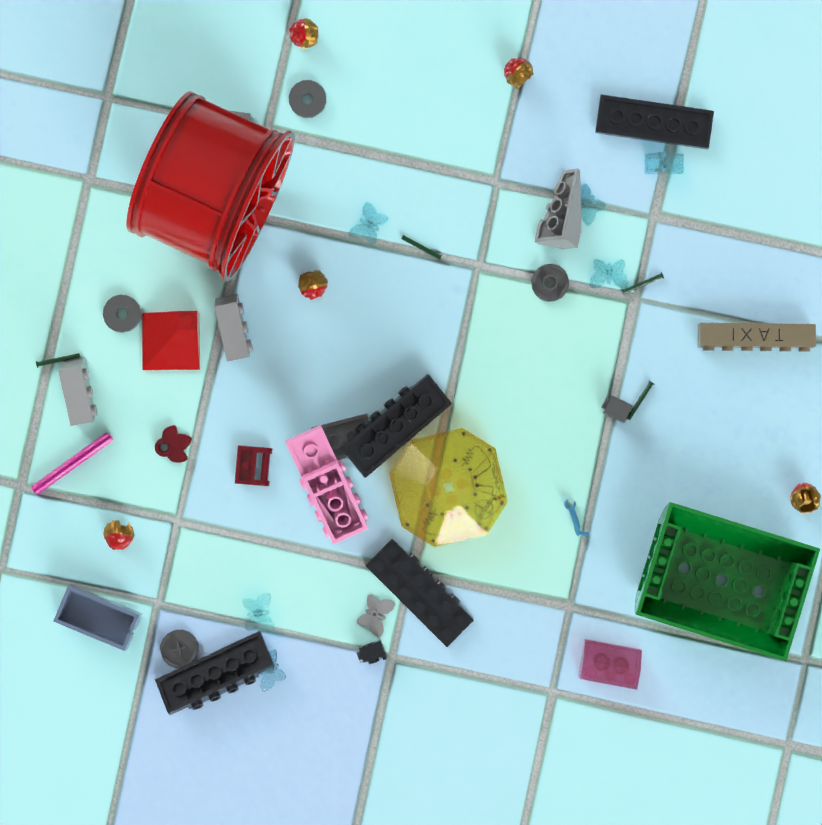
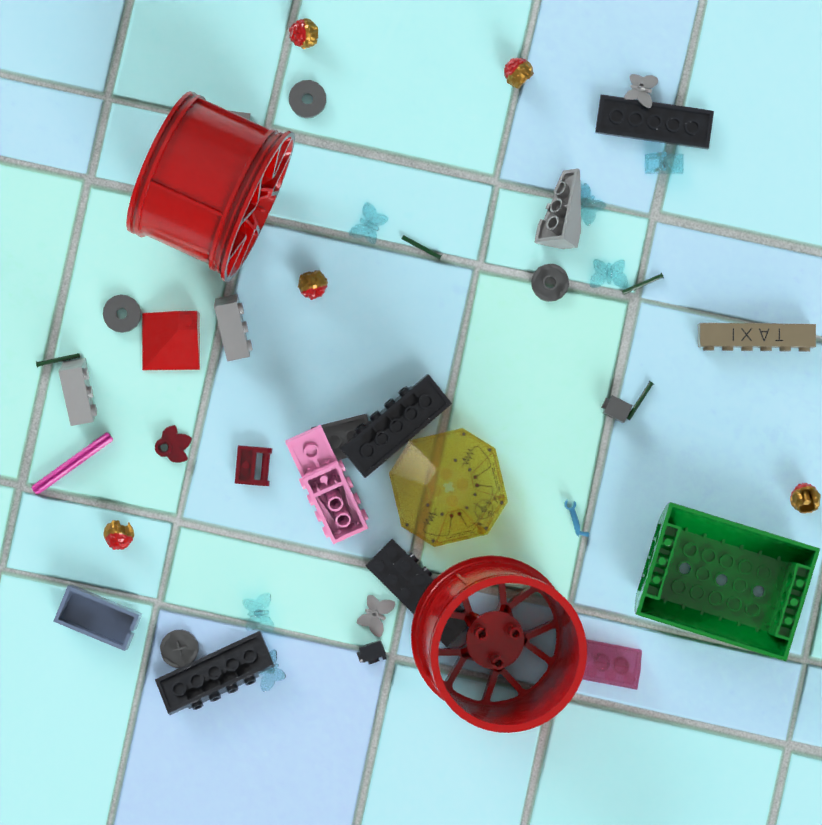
none -> red wheel [411,555,587,733]
none -> light grey piece [624,74,658,108]

